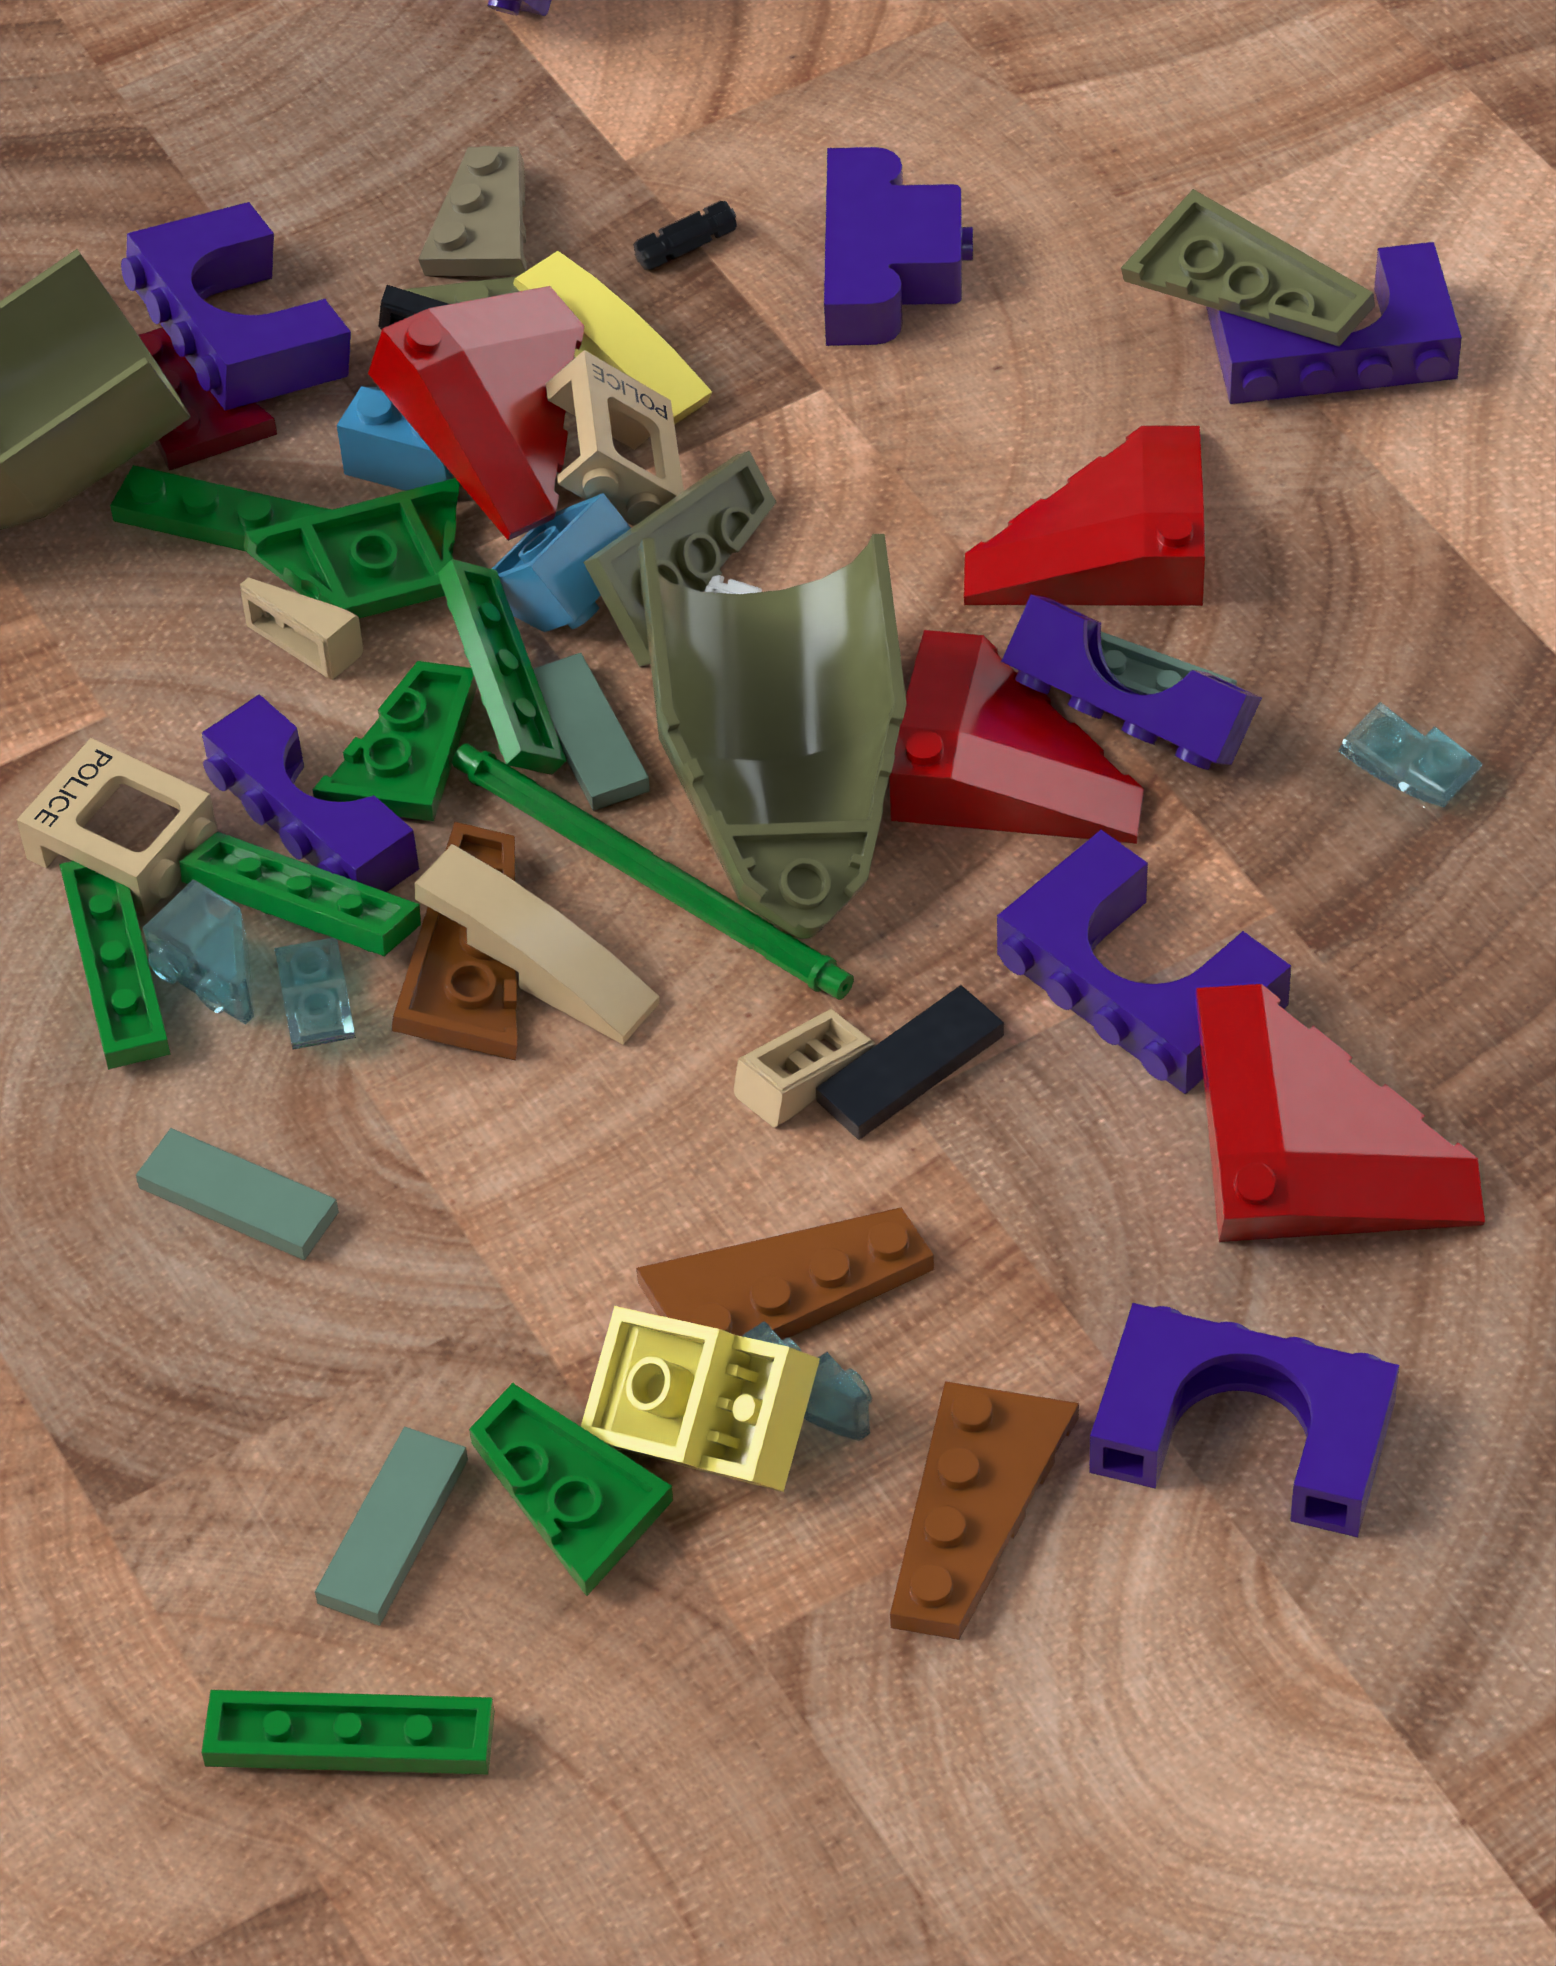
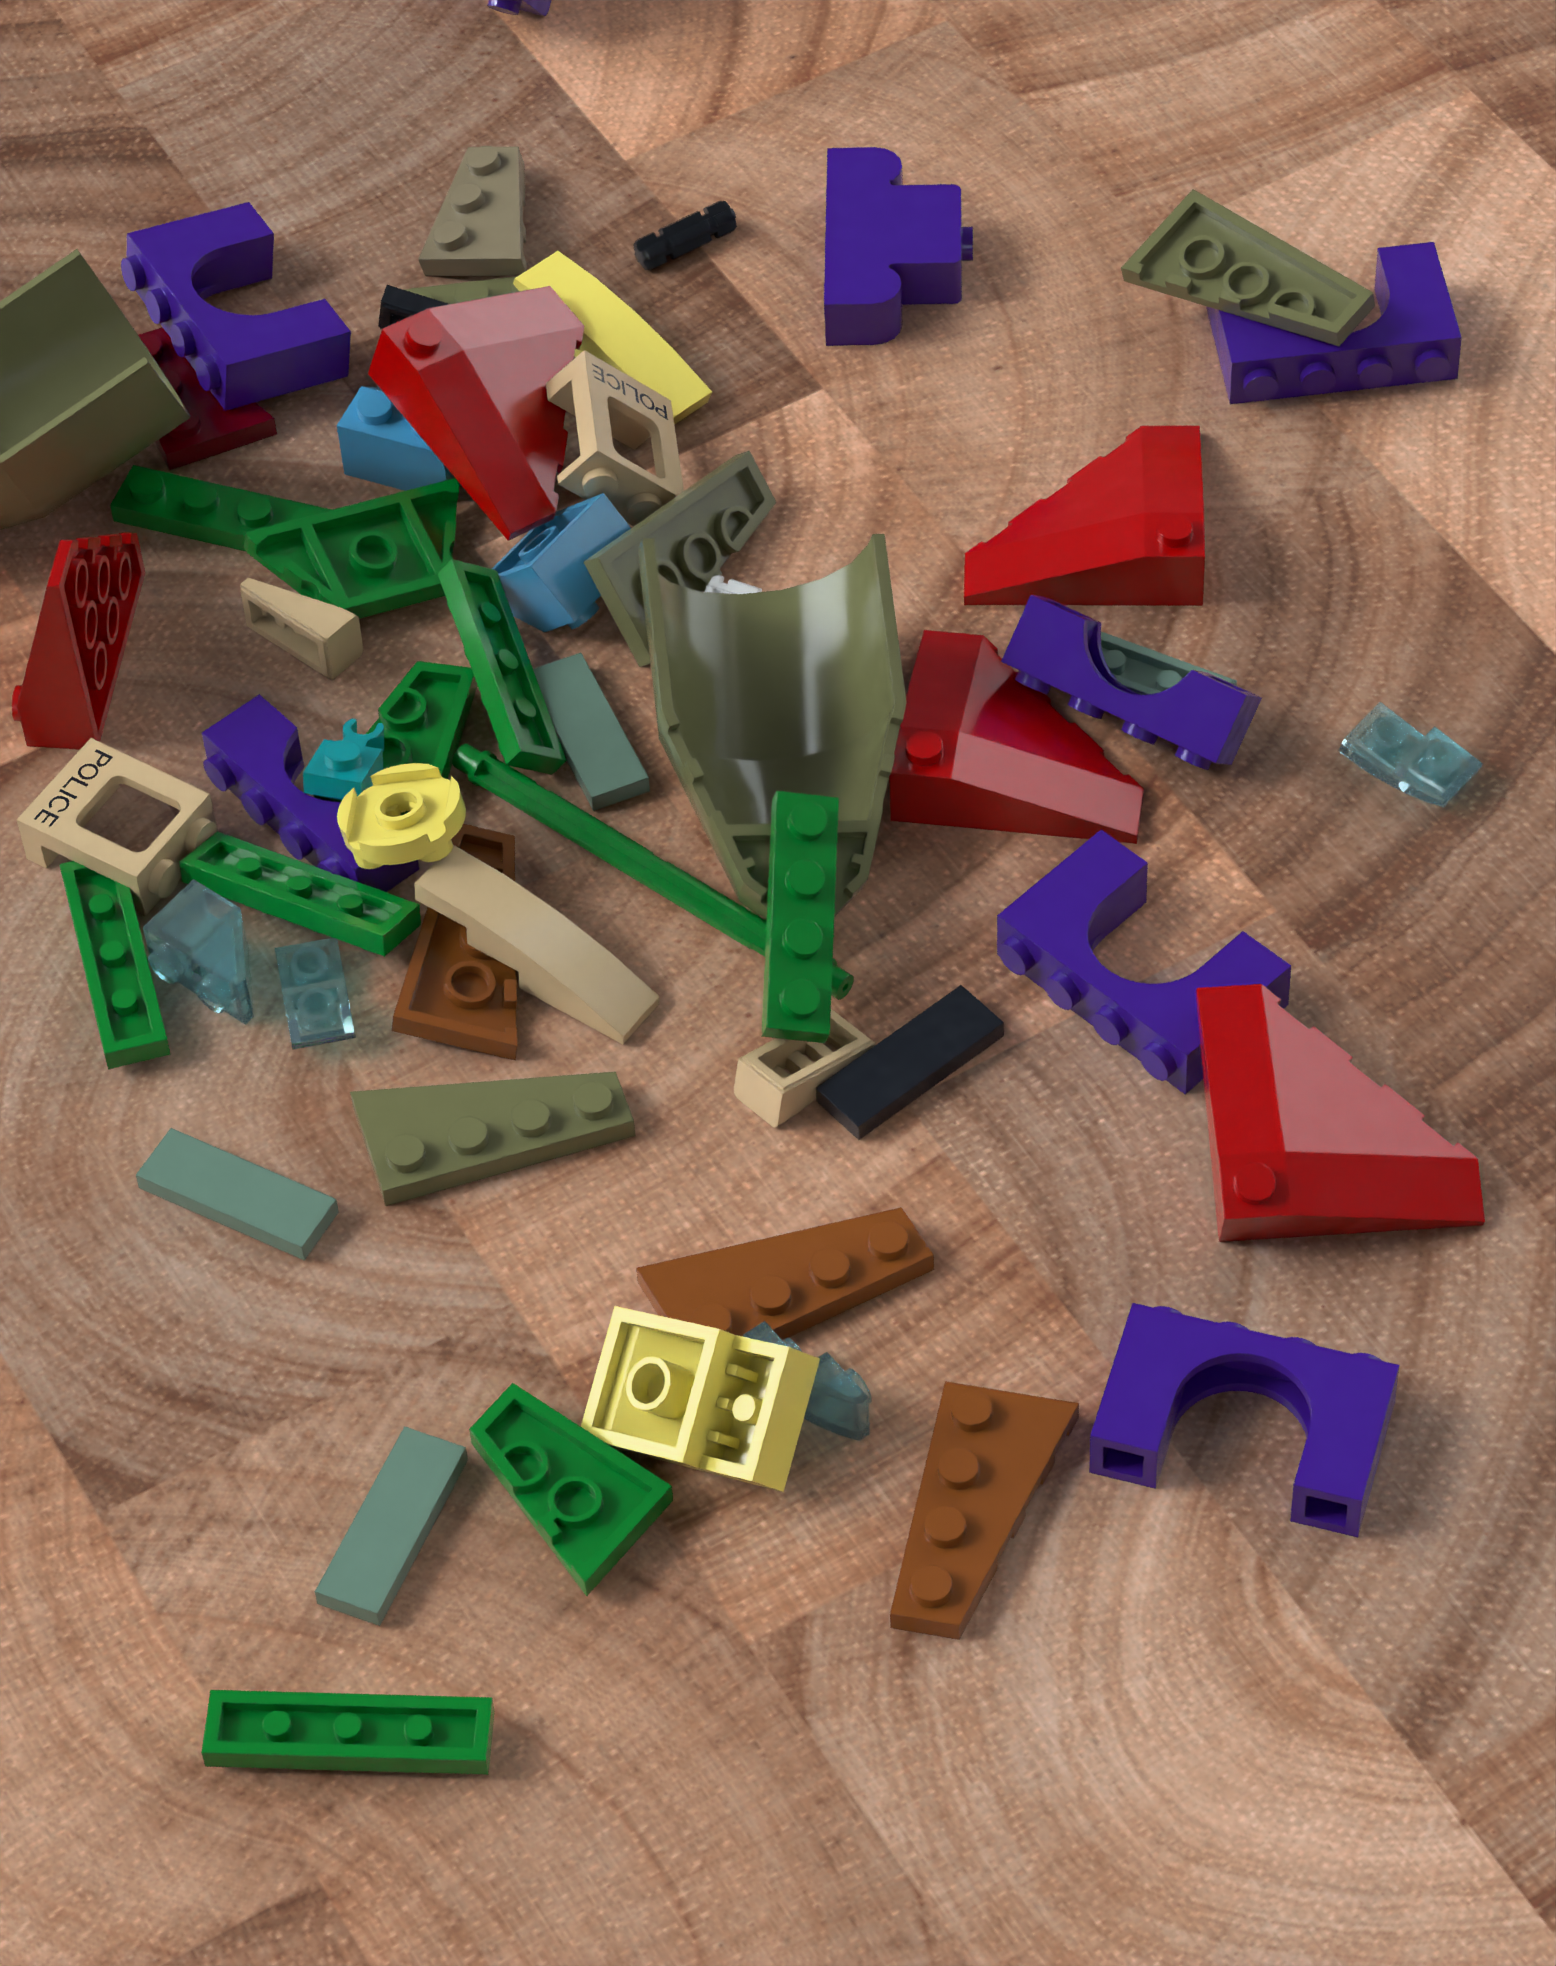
none -> red slope [12,532,146,750]
none -> teal plate [303,718,385,800]
none -> light yellow plate [337,763,466,869]
none -> olive wing [350,1072,636,1206]
none -> green plate [761,791,839,1043]

